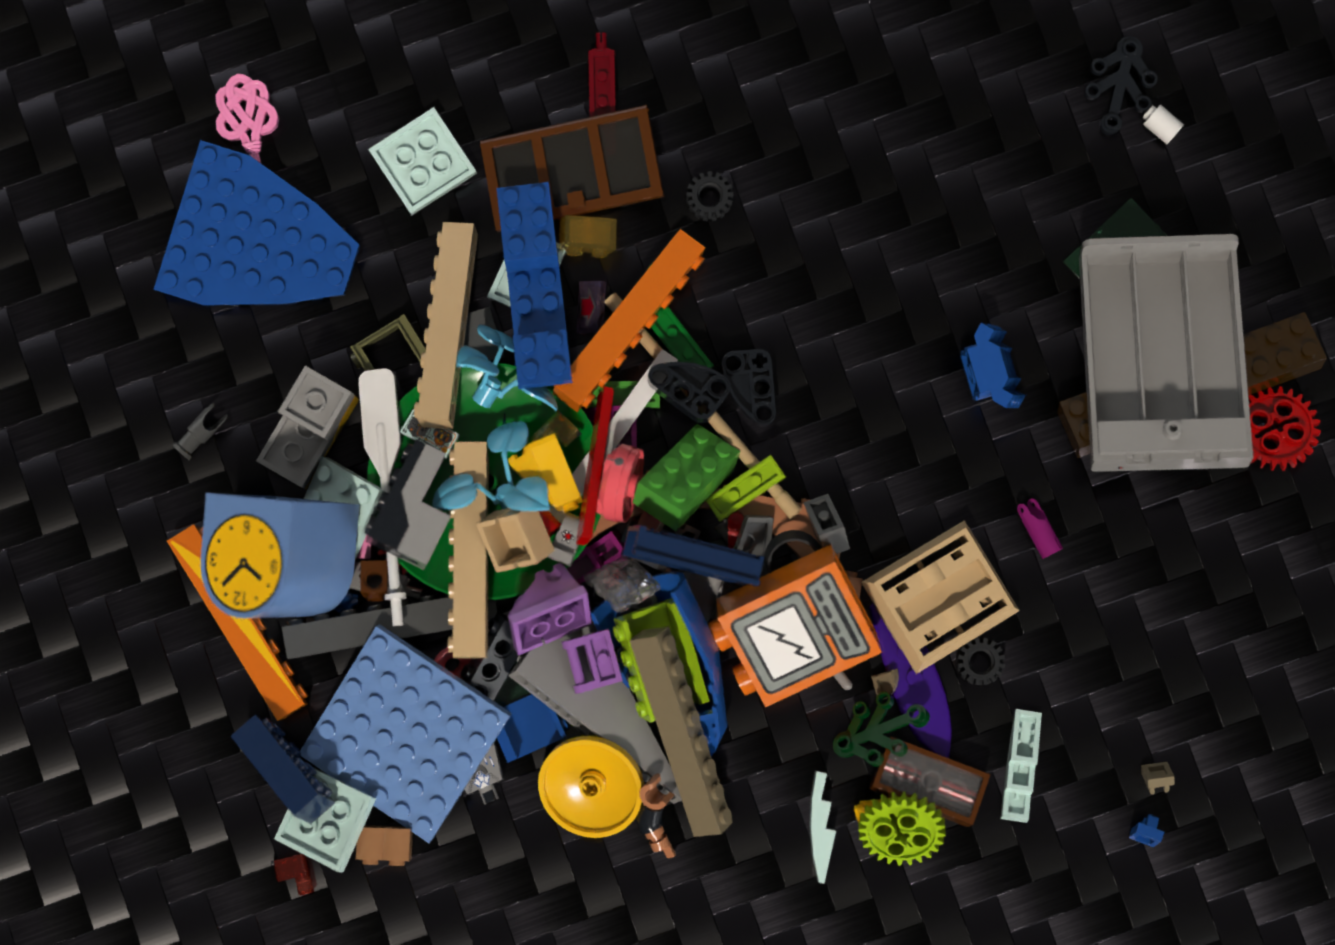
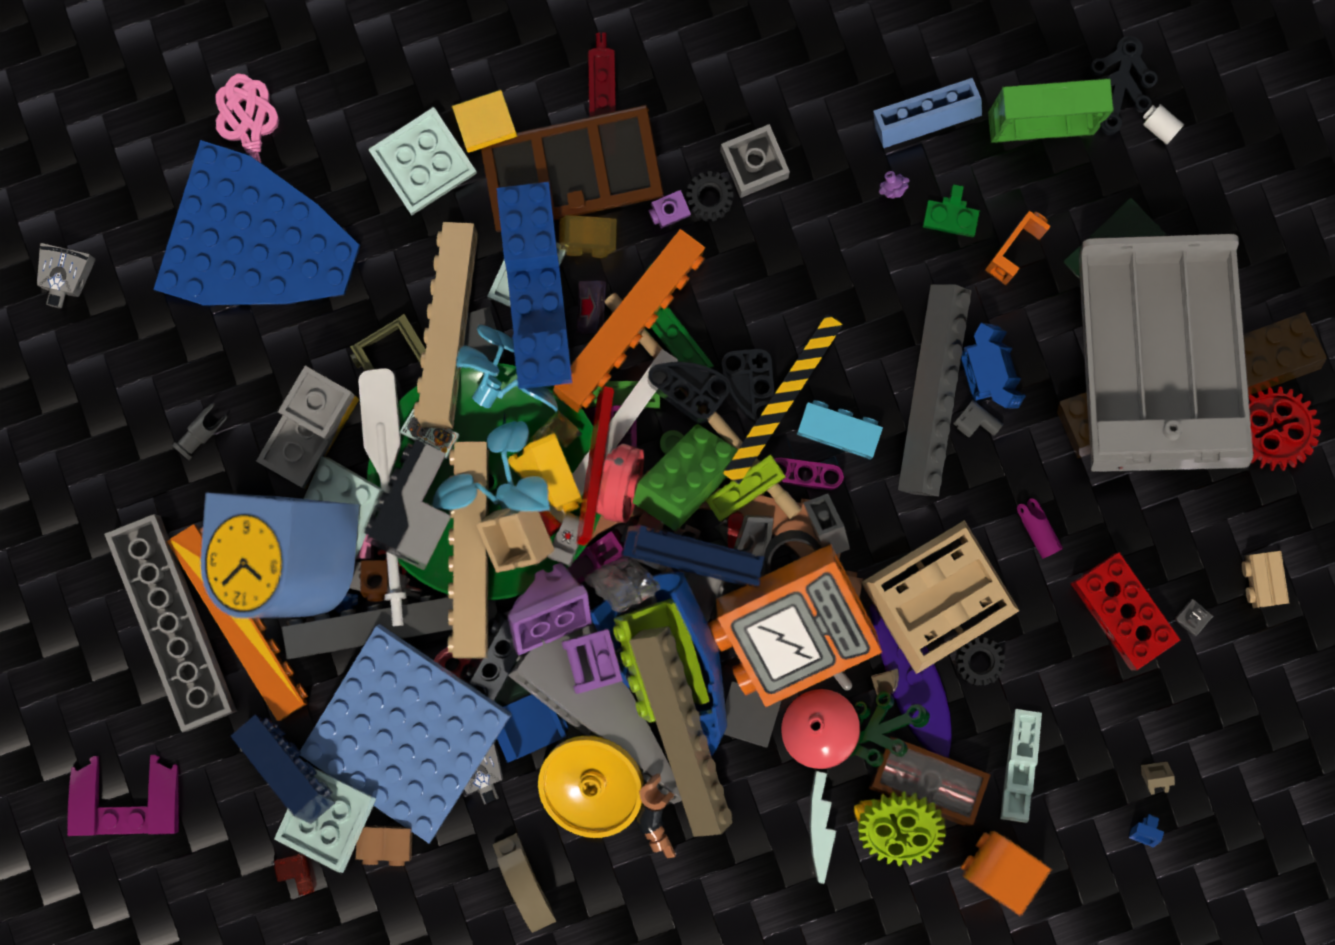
none -> light grey torso [37,243,95,308]
none -> magenta wedge [68,755,179,836]
none -> light grey brick [105,514,237,732]
none -> yellow tile [452,90,517,153]
none -> dark tan arch [493,833,556,933]
none -> medium lavender brick [649,190,691,228]
none -> bright green tile [660,430,684,455]
none -> light grey brick [720,124,790,198]
none -> sticker [723,314,843,484]
none -> dark grey tile [724,681,782,748]
none -> magenta beam [774,458,844,490]
none -> coral dish [781,689,860,769]
none -> medium azure brick [796,400,883,459]
none -> medium blue brick [873,78,982,148]
none -> medium lavender plant [879,171,909,199]
none -> dark grey brick [898,285,971,497]
none -> green hinge [923,184,980,237]
none -> dark grey piece [954,400,1003,437]
none -> orange brick [961,831,1051,916]
none -> orange panel [985,211,1051,285]
none -> bright green tile [988,79,1113,143]
none -> red brick [1071,553,1180,670]
none -> flat silver tile [1174,599,1213,636]
none -> tan brick [1242,551,1289,608]

